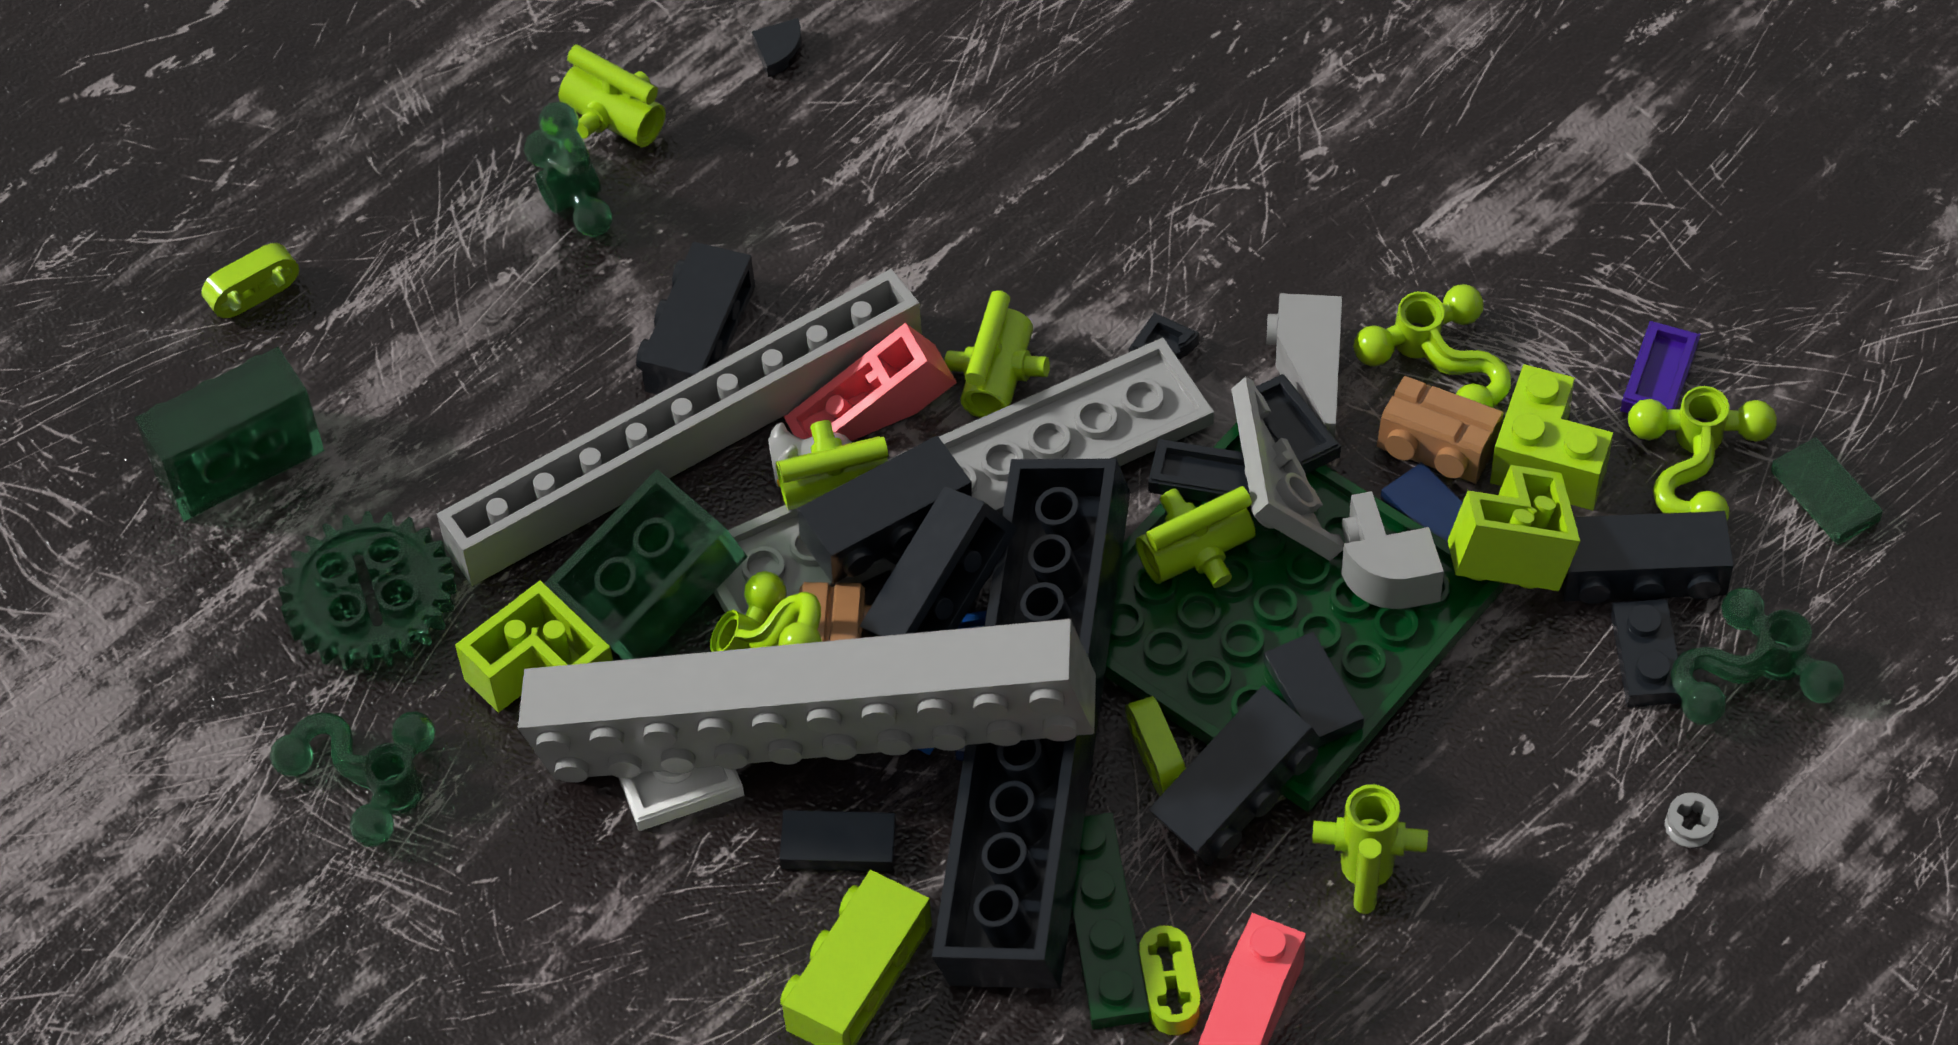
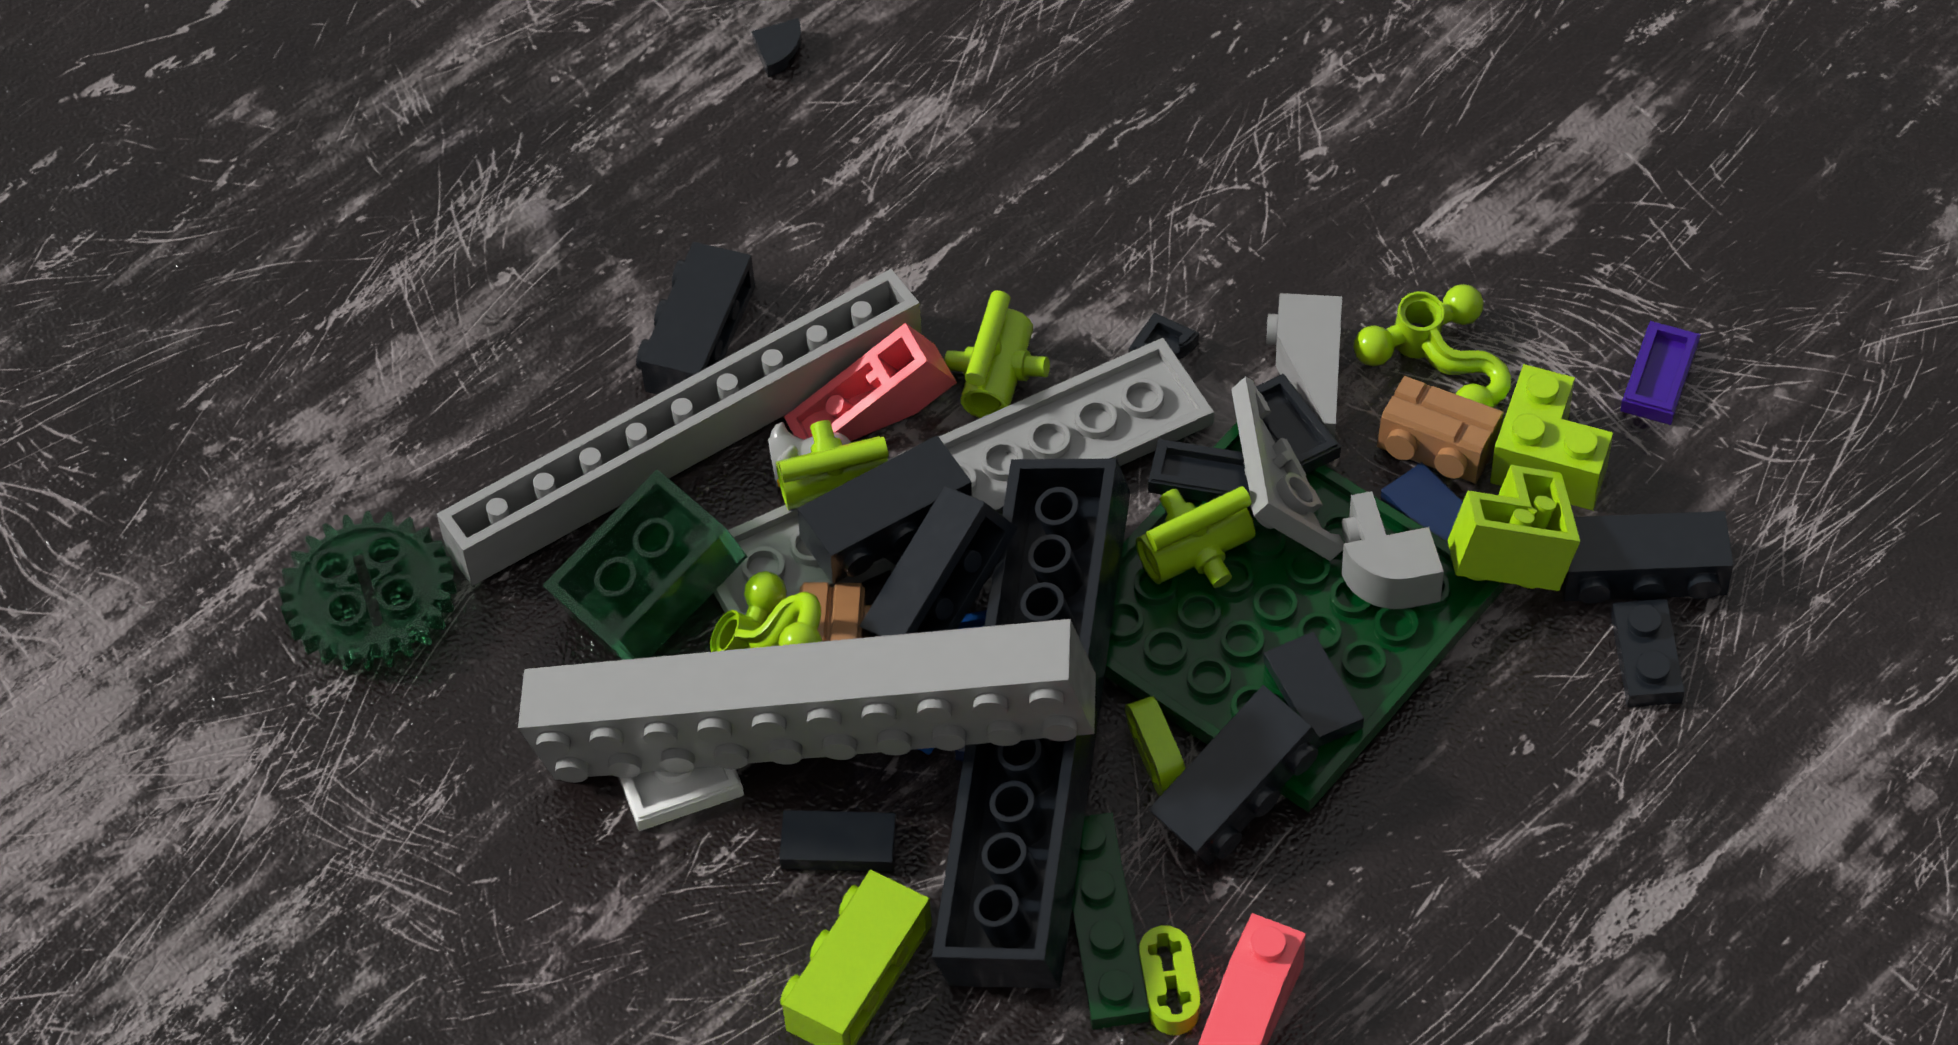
clear green brick [135,347,325,522] -> none
lime beam [202,243,299,318] -> none
clear green piece [270,711,435,847] -> none
lime brick [455,580,613,713] -> none
clear green piece [524,101,613,237] -> none
lime pin [558,44,666,147] -> none
lime pin [1312,784,1428,914] -> none
lime piece [1627,386,1777,520] -> none
light grey bush [1664,793,1719,848] -> none
clear green piece [1671,587,1844,725] -> none
clear green tile [1771,437,1883,545] -> none

